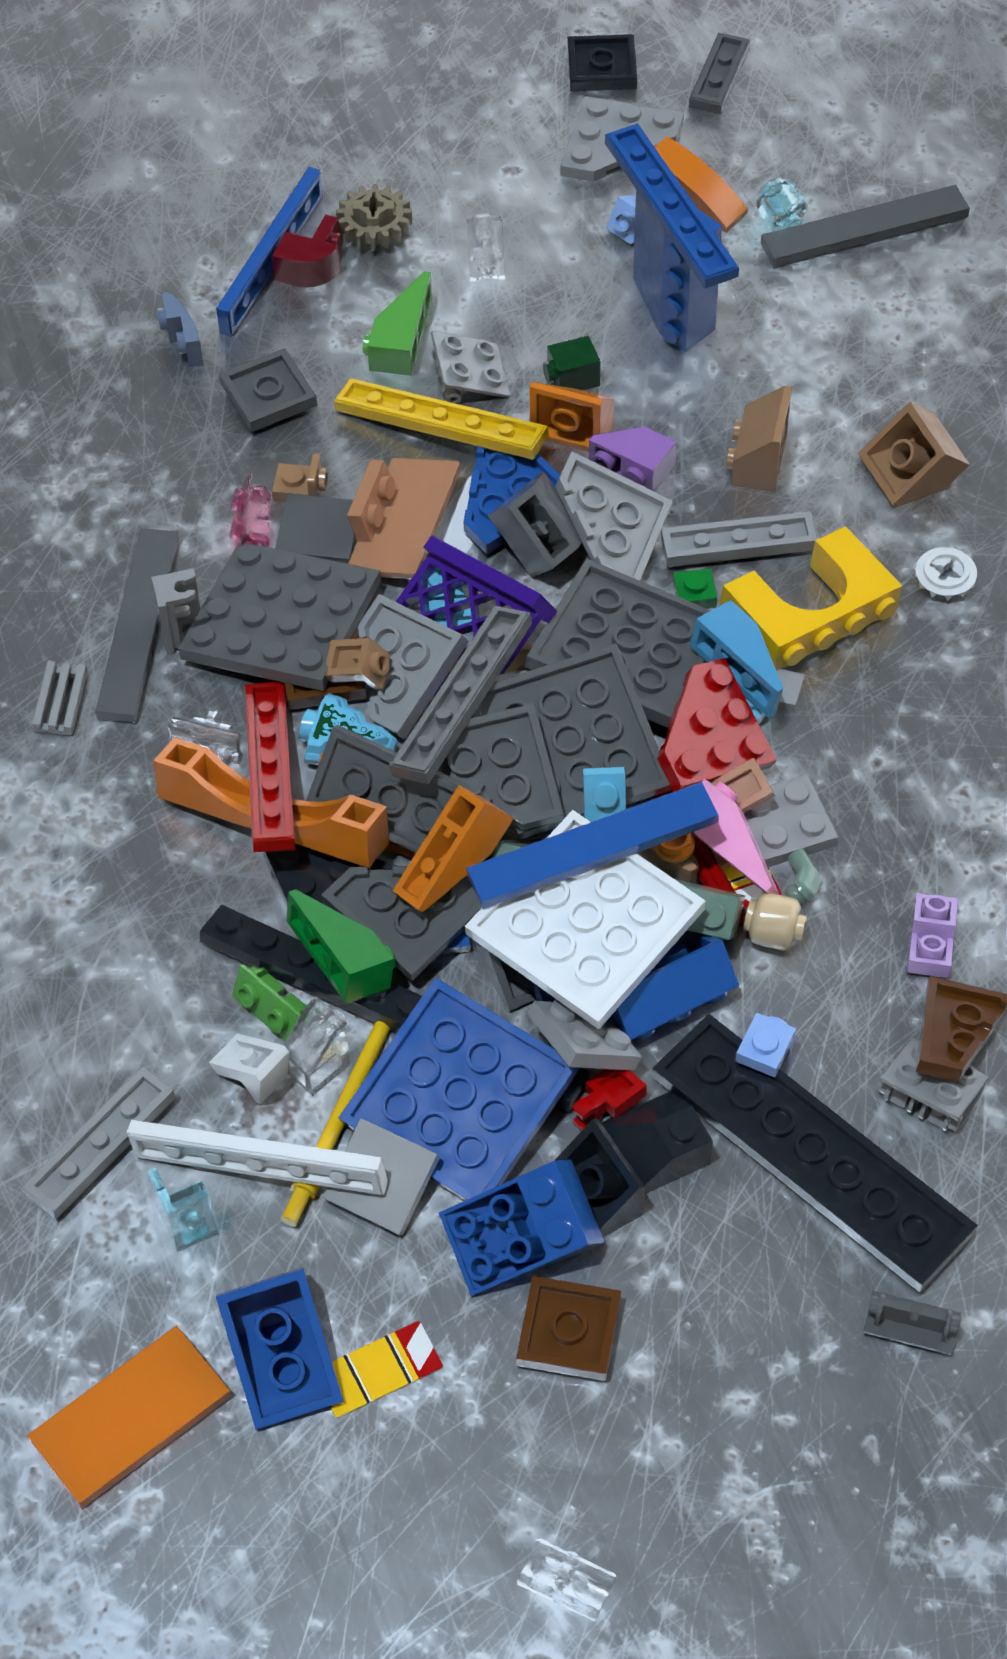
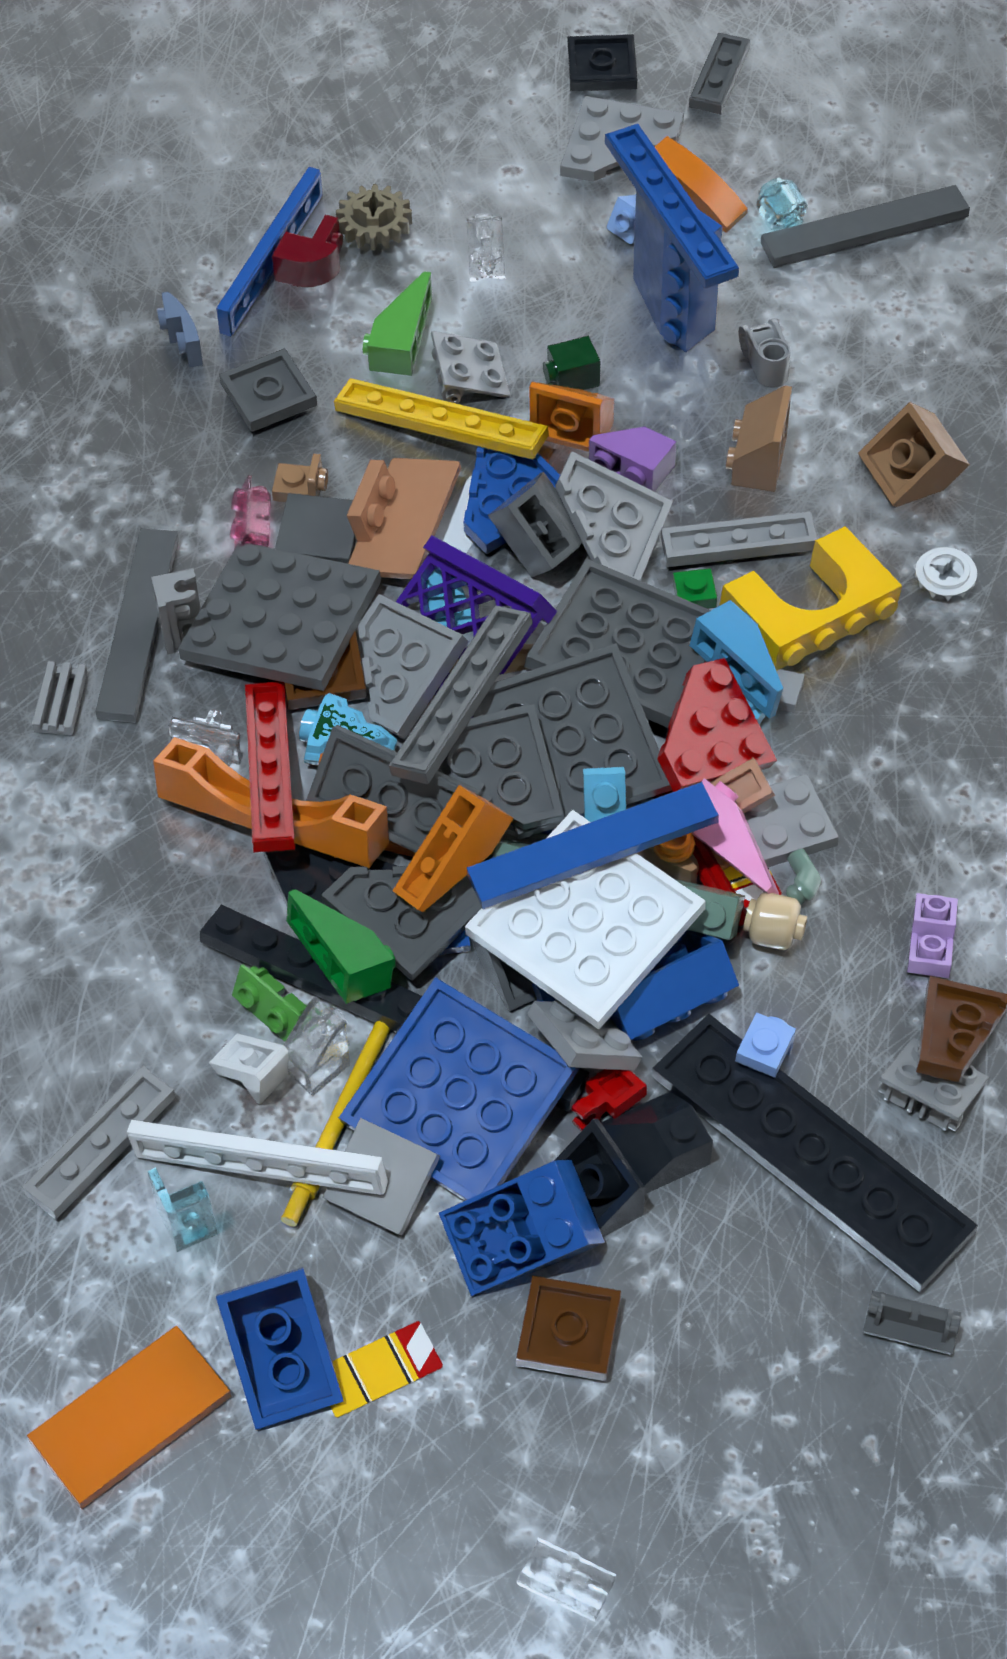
medium nougat bracket [326,638,390,689] -> none
none -> light grey piece [738,318,790,387]

